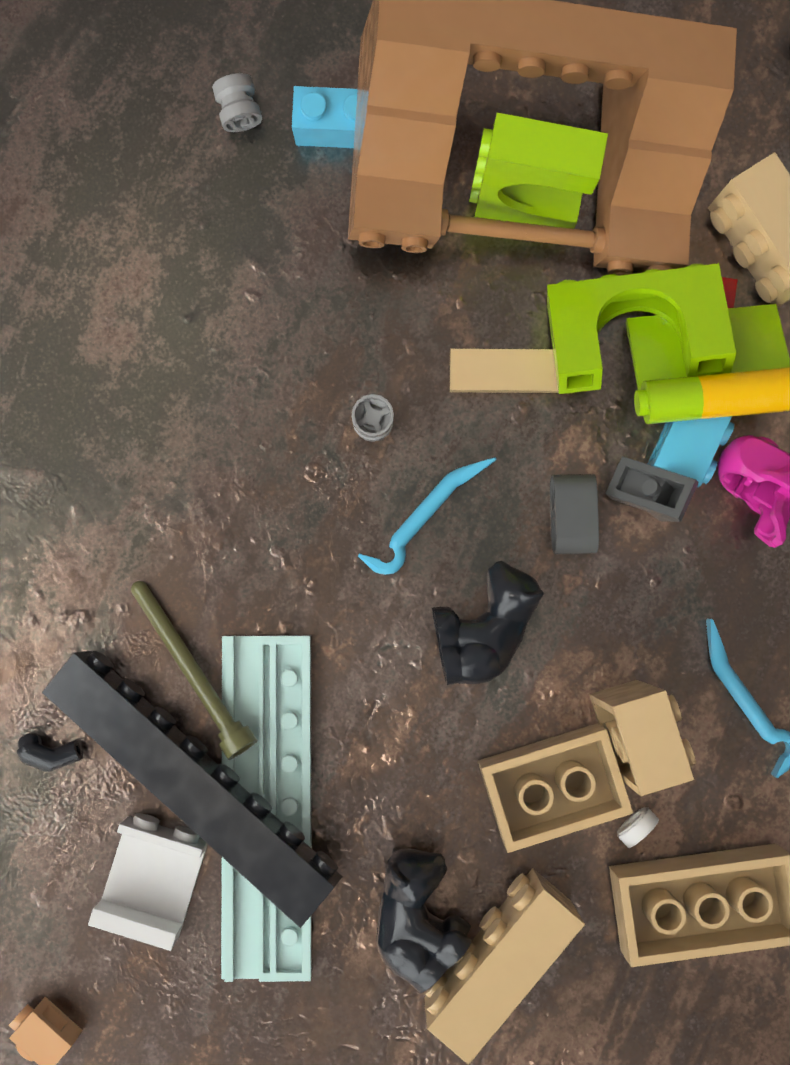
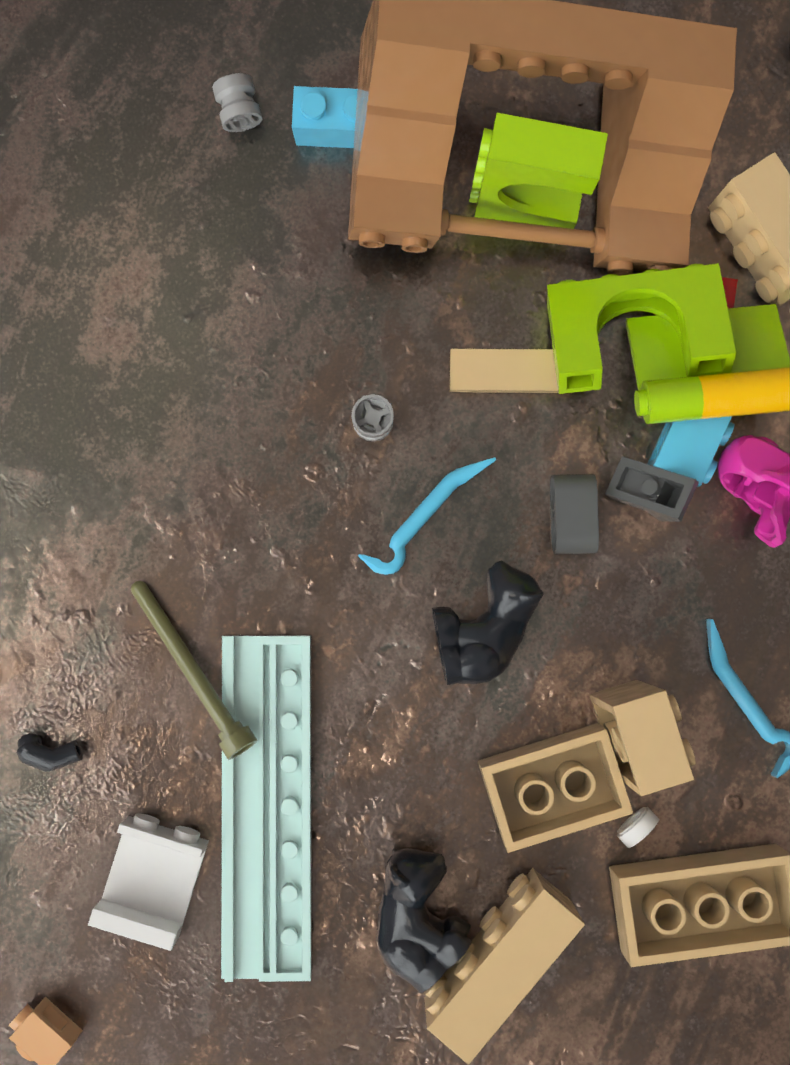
black brick [42,651,343,928] -> none

